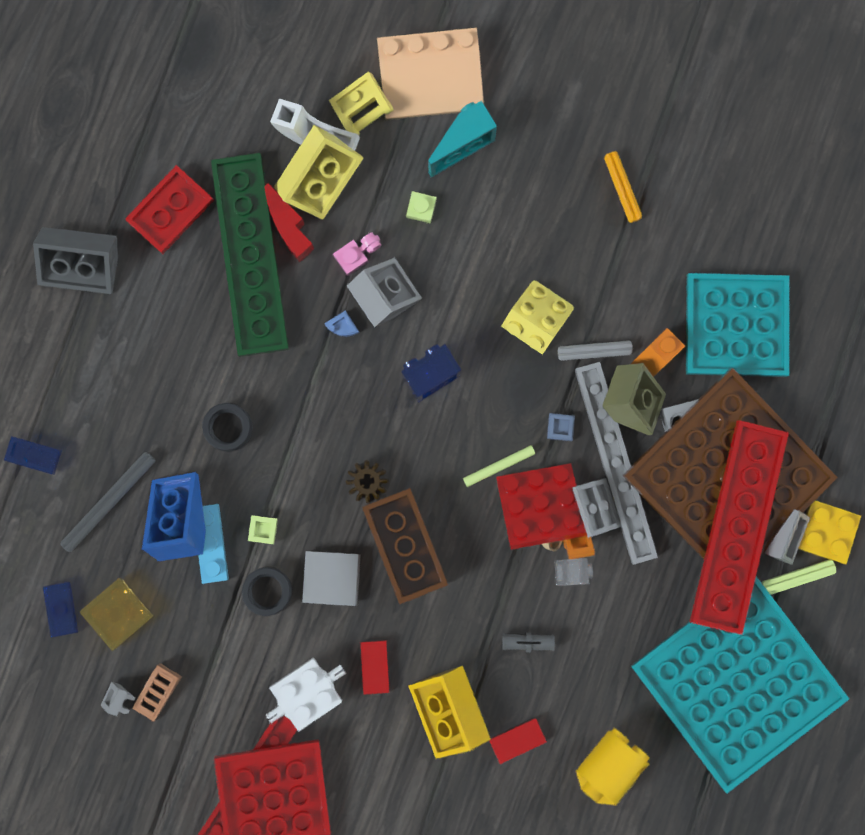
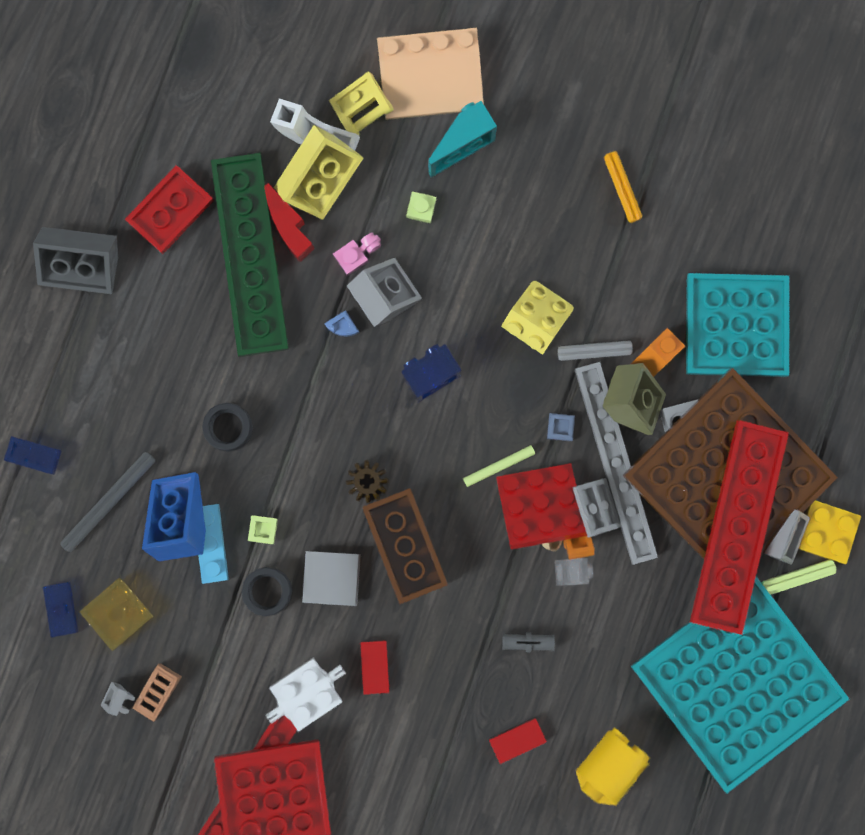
yellow slope [409,666,491,759] -> none

